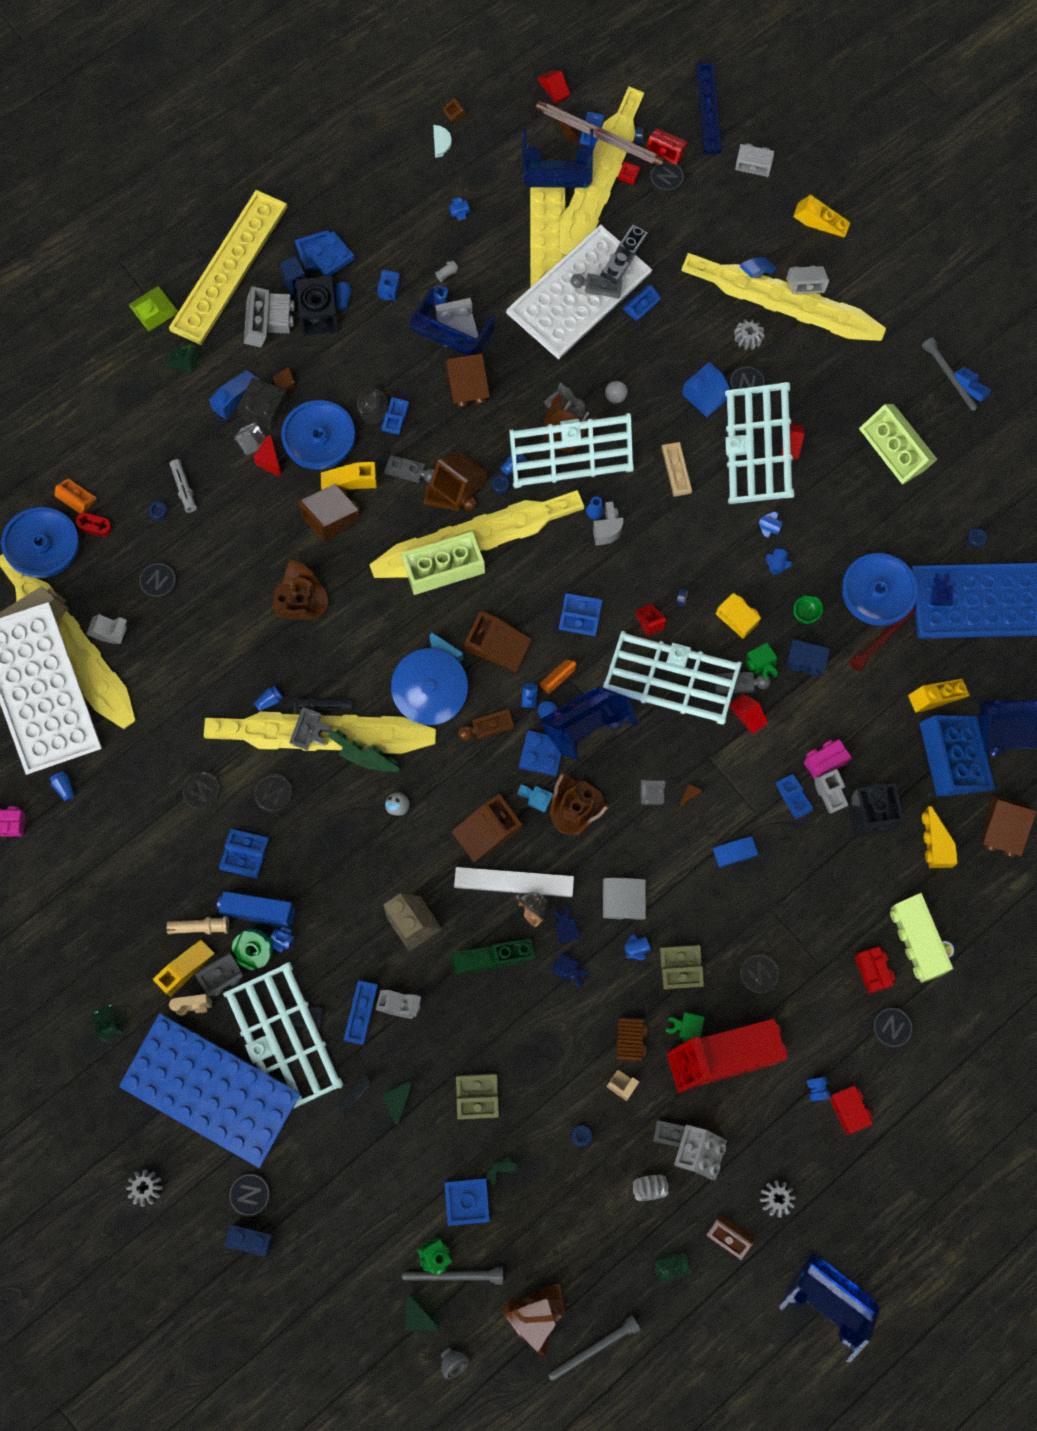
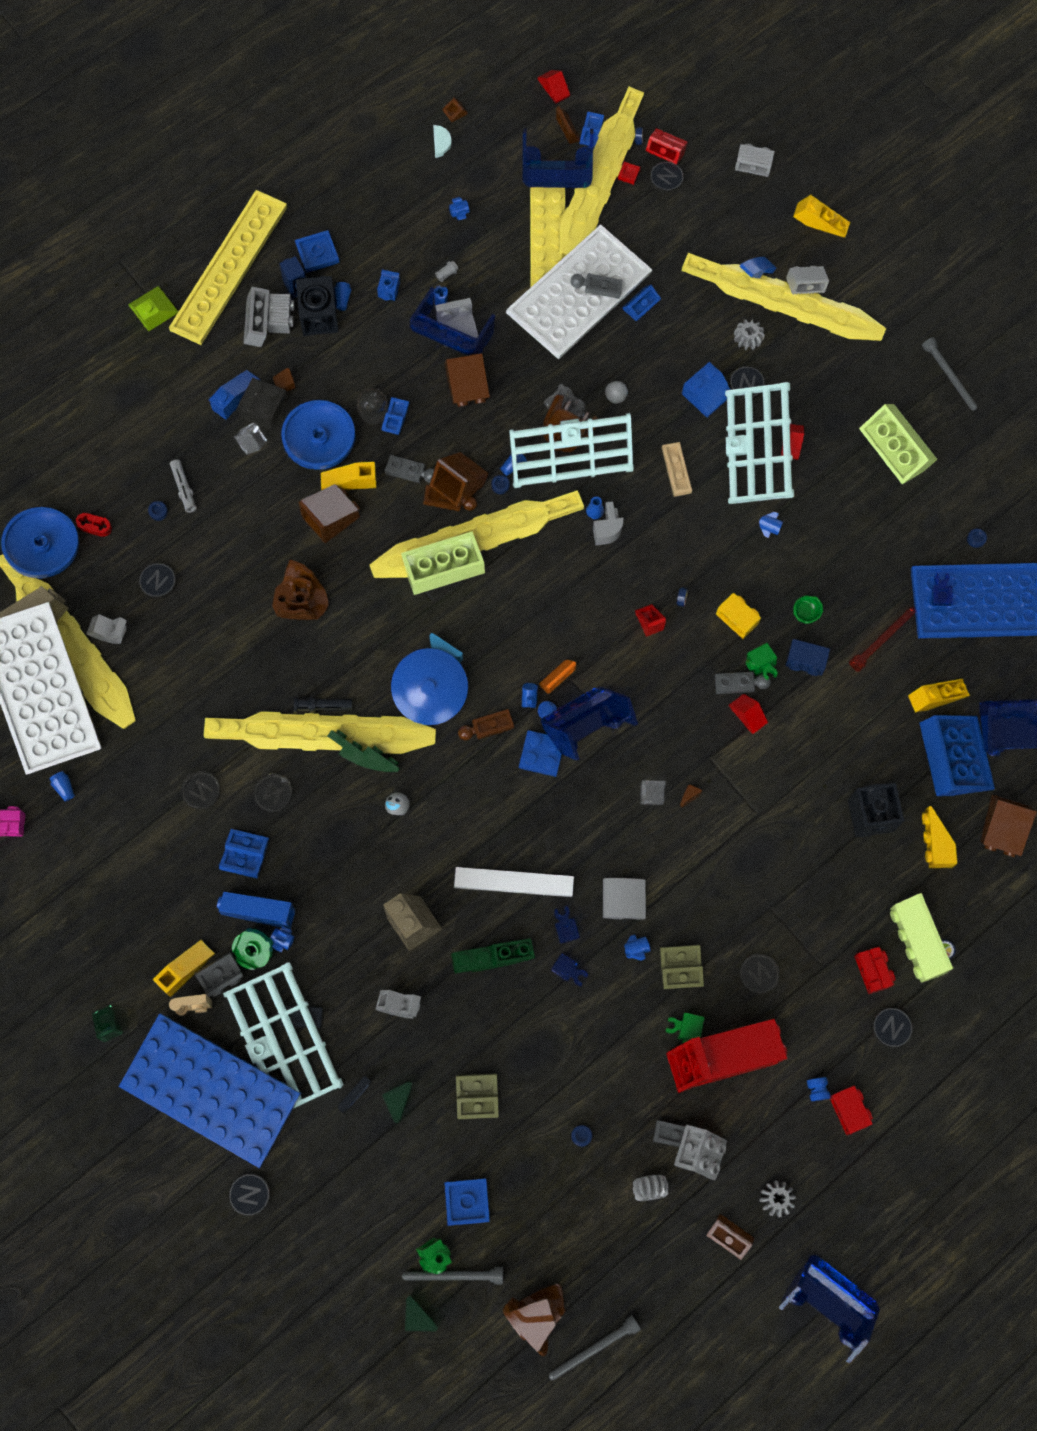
orange slope [54,478,97,514] -> none
light grey gear [126,1170,163,1207] -> none
clear green slope [166,344,199,374] -> none
tan pin [167,916,229,935] -> none
dark blue brick [224,1225,274,1257] -> none
red slope [253,435,281,476] -> none
blue cone [254,685,283,712] -> none
dark grey plate [289,707,332,750] -> none
blue plate [305,231,355,277] -> none
blue plate [344,980,378,1045] -> none
dark grey brick [441,1348,469,1379] -> none
reddish brown slope [451,793,522,863] -> none
reddish brown slope [464,611,532,673] -> none
clear green bracket [487,1159,517,1185] -> none
clear smoke piece [516,892,549,927] -> none
dark azure plate [517,785,553,813] -> none
piece [536,101,664,166] -> none
reddish brown piece [550,772,609,835] -> none
blue slope [559,593,602,636] -> none
black slope [600,224,648,284] -> none
light aqua door [602,631,742,725] -> none
tan panel [606,1070,639,1101] -> none
reddish brown brick [616,1018,647,1062] -> none
clear green bracket [655,1253,691,1282] -> none
clear blue plate [696,63,722,154] -> none
blue slope [713,836,759,868] -> none
blue piece [765,549,792,575] -> none
blue slope [776,774,813,819] -> none
dark pink brick [804,739,851,779] -> none
light grey brick [815,769,848,813] -> none
blue dish [841,553,918,626] -> none
blue slope [954,367,991,402] -> none

